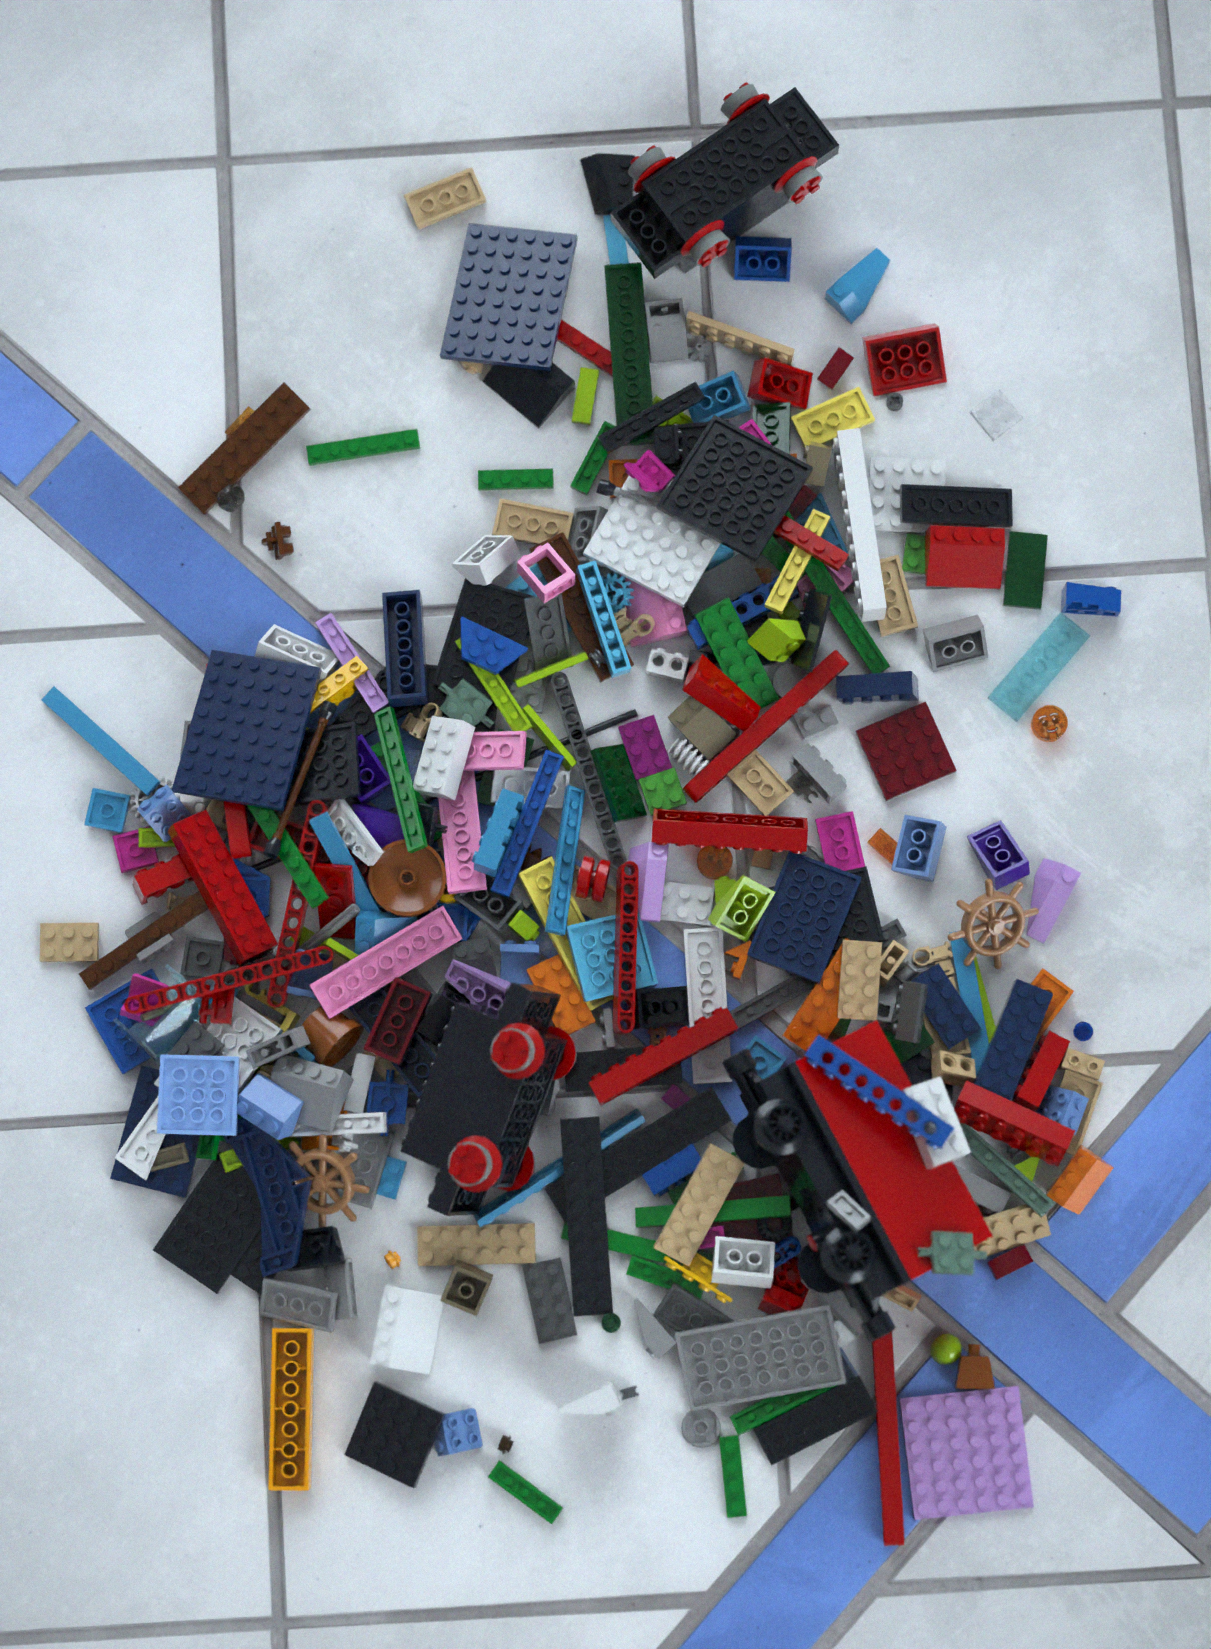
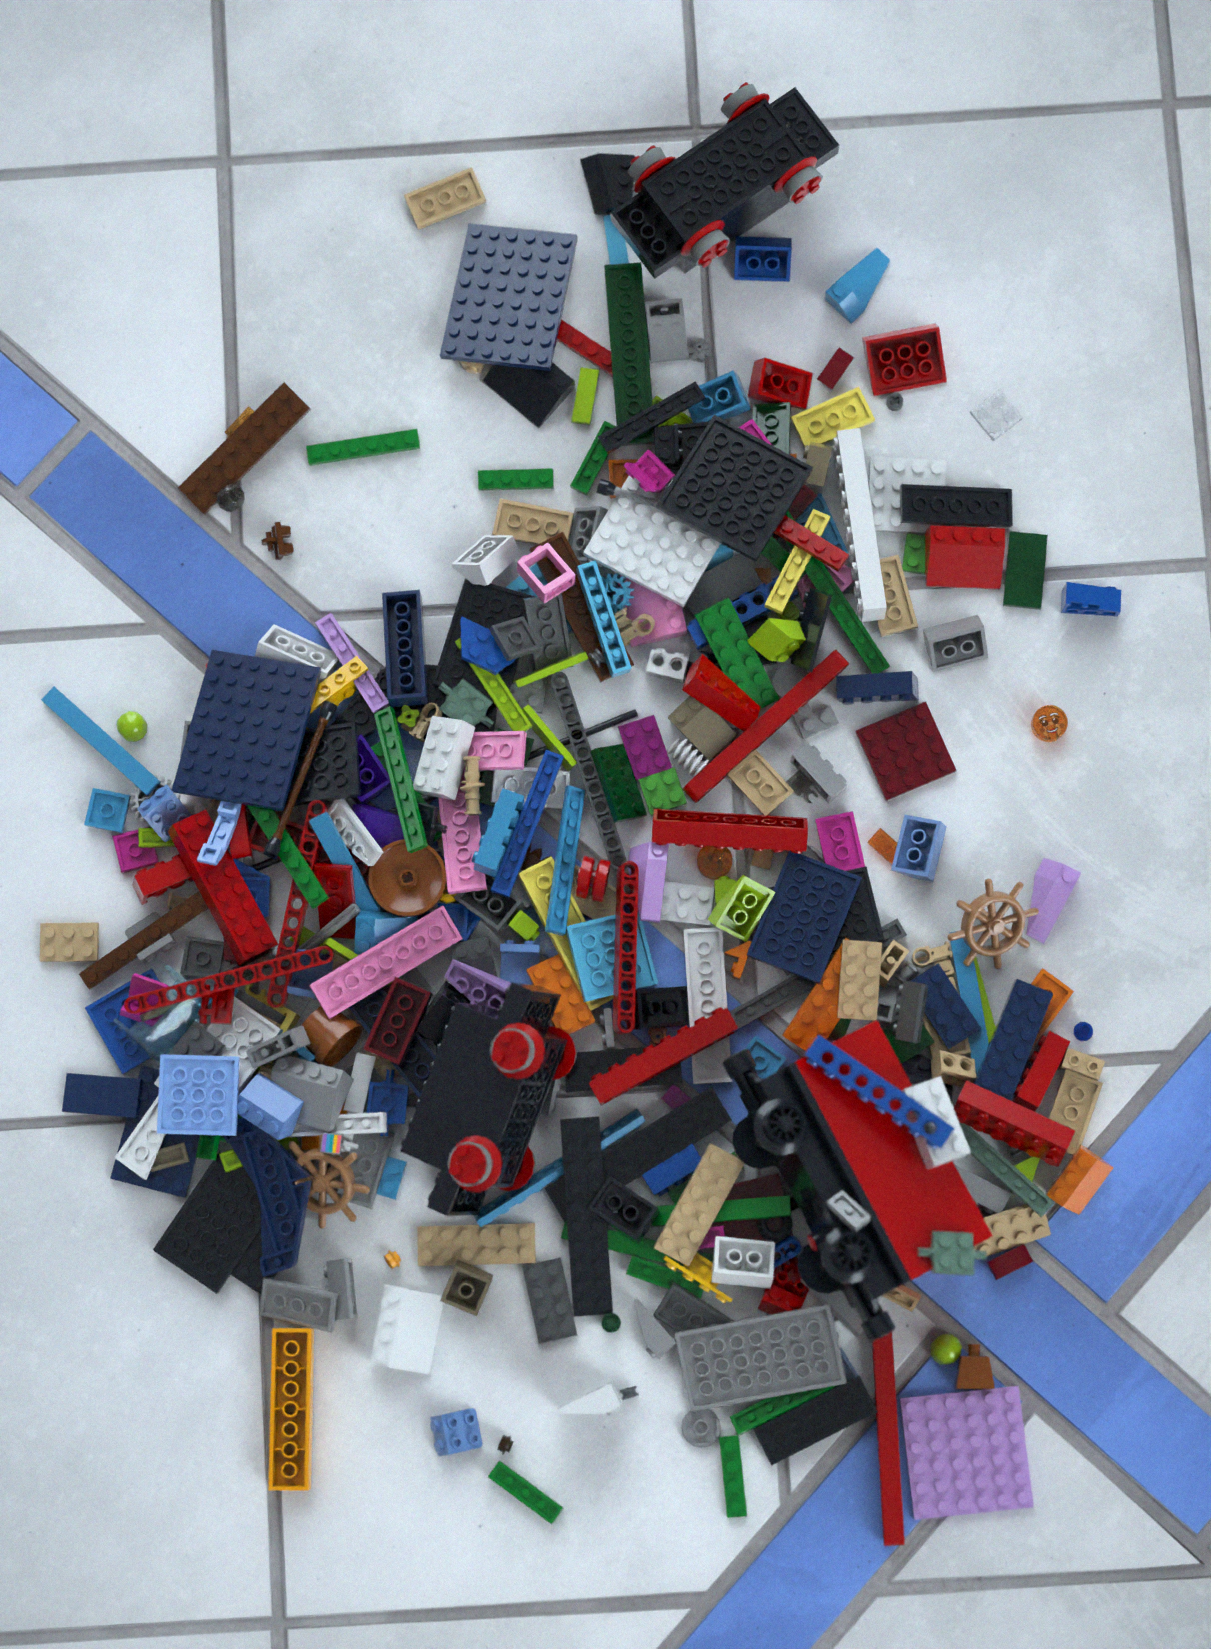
black wing [286,1226,346,1272] -> none
black plate [344,1381,446,1488] -> none
tan plate [686,311,795,366] -> none
dark purple slope [967,820,1030,890] -> none
clear light blue plate [988,612,1090,722] -> none
medium blue bracket [1036,1085,1089,1135] -> none
none -> dark blue tile [62,1073,142,1118]
none -> lime hair [116,711,147,742]
none -> light blue slope [197,801,242,866]
none -> tile [320,1132,342,1154]
none -> lime plate [398,706,420,728]
none -> tan piece [460,756,485,816]
none -> dark grey plate [489,616,541,661]
none -> black slope [587,1176,660,1245]

